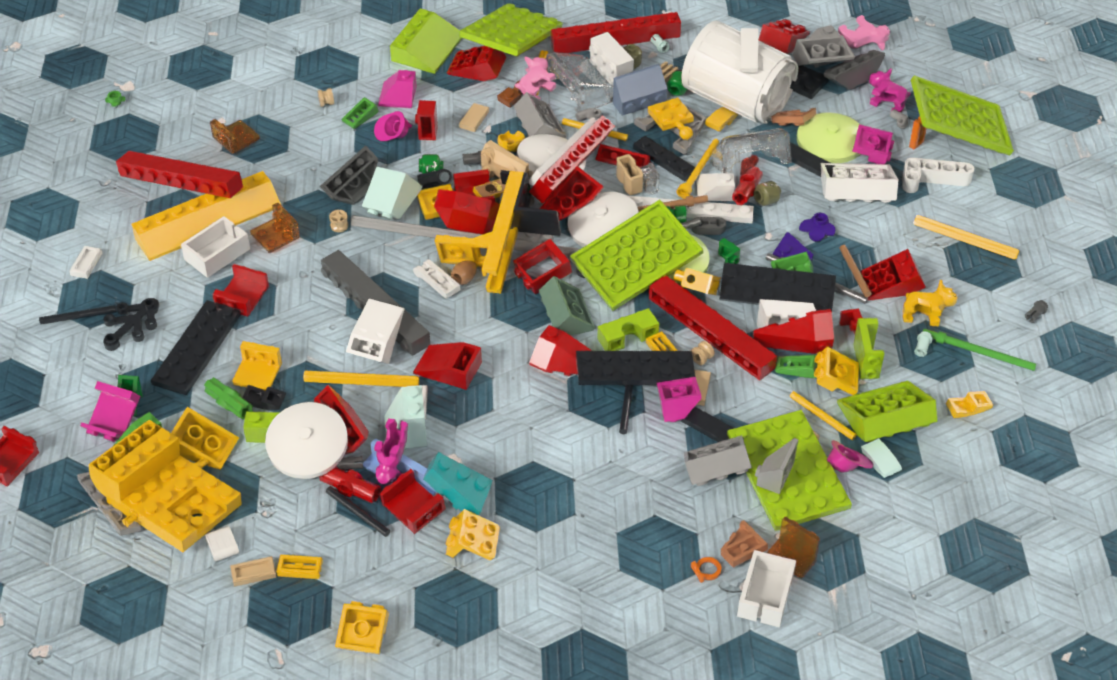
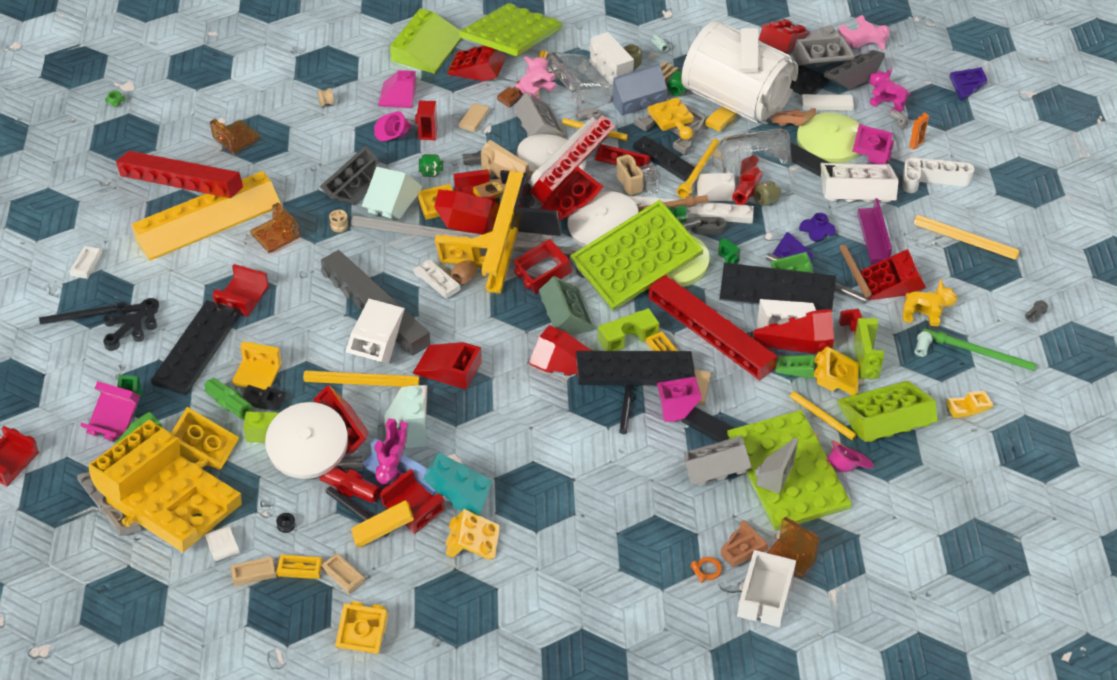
white piece [181,216,250,278] -> none
bright green slope [341,97,379,129] -> none
black piece [417,169,453,190] -> none
yellow hair [497,130,525,153] -> none
red brick [551,12,681,55] -> none
yellow torso [674,268,721,295] -> none
tan wheel [691,341,715,365] -> none
light aqua slope [861,439,902,478] -> none
lime plate [910,75,1014,156] -> none
none -> black bush [276,512,296,533]
none -> tan tile [321,553,366,594]
none -> yellow tile [351,500,414,548]
none -> white tile [802,94,854,111]
none -> magenta panel [857,198,892,265]
none -> dark purple wing [949,67,988,101]

